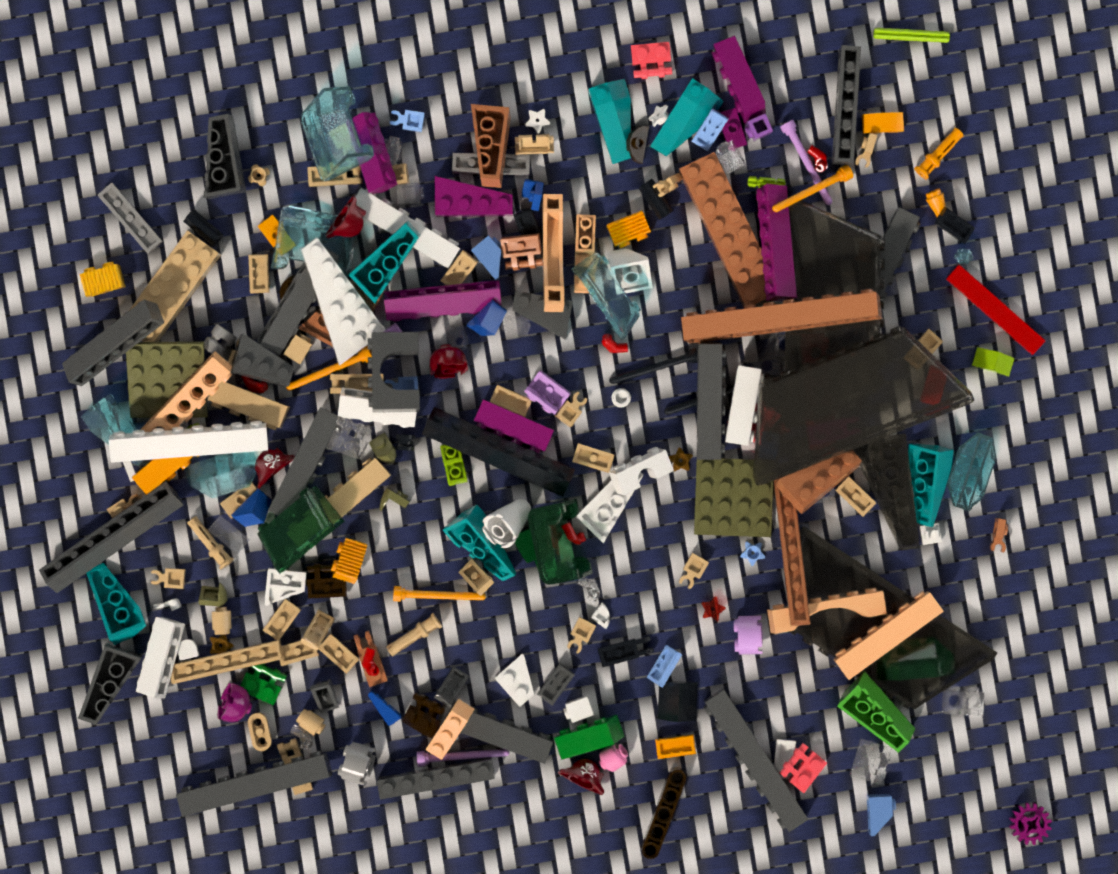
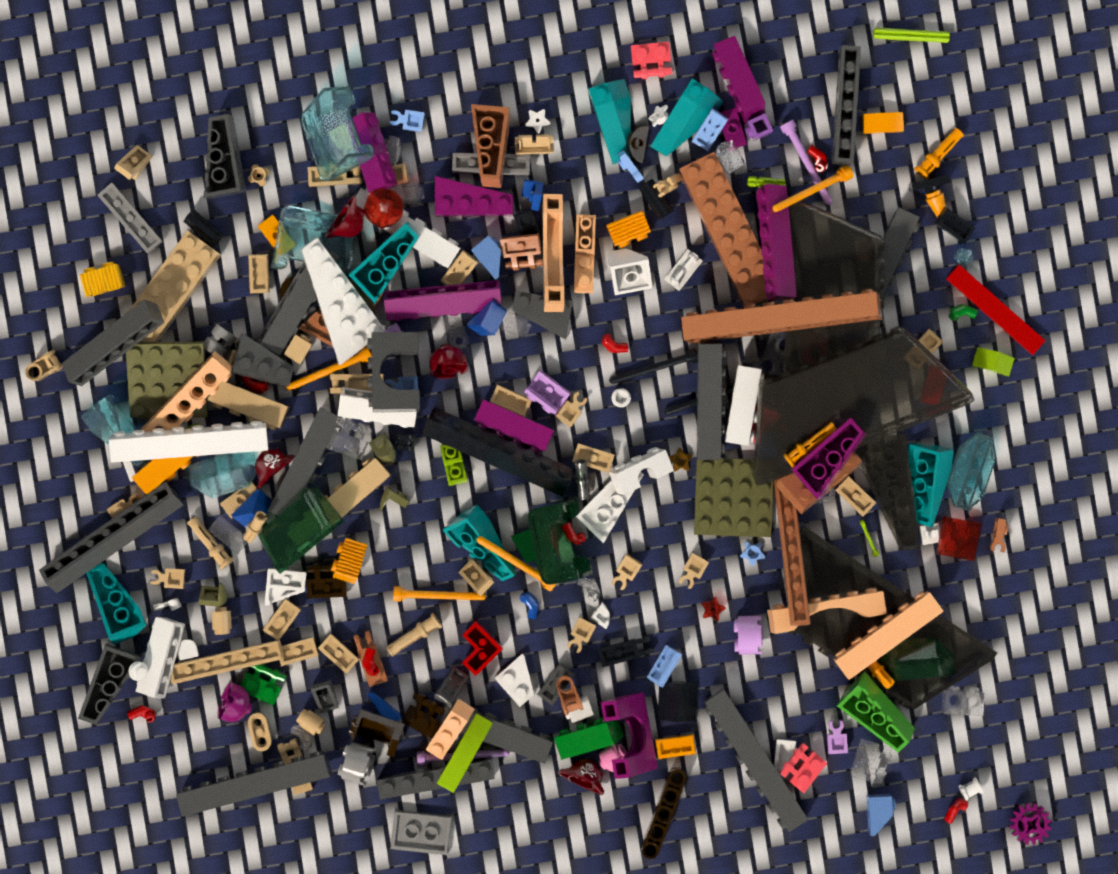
pearl gold plate [210,634,234,654] -> none
tan plate [300,610,335,651] -> none
white cone [482,499,532,548] -> none
clear light blue windscreen [571,252,641,340] -> none
tan plate [855,133,877,168] -> none
none -> tan piece [25,350,63,381]
none -> tan slope [114,145,153,180]
none -> red arm [127,705,156,723]
none -> white plate [129,662,148,681]
none -> tan axle [243,511,267,543]
none -> dark brown panel [349,709,405,757]
none -> clear red plate [364,188,403,229]
none -> light grey tile [390,810,452,855]
none -> lime slope [437,713,493,793]
none -> red brick [462,620,503,676]
none -> light orange piece [477,536,558,591]
none -> blue arm [520,592,539,619]
none -> nougat piece [556,676,584,716]
none -> dark grey pin [575,459,590,500]
none -> magenta arch [601,692,658,779]
none -> tan plate [612,554,643,590]
none -> light blue plate [617,150,644,183]
none -> white hinge [664,249,702,291]
none -> light orange pin [783,422,837,468]
none -> magenta wedge [791,418,866,500]
none -> lavender plate [827,720,848,754]
none -> lime hinge [859,519,879,557]
none -> light orange axle [867,661,895,689]
none -> black plate [909,175,951,192]
none -> clear red plate [936,516,981,561]
none -> red arm [944,798,969,824]
none -> green arm [948,304,978,321]
none -> white bush [958,777,983,801]

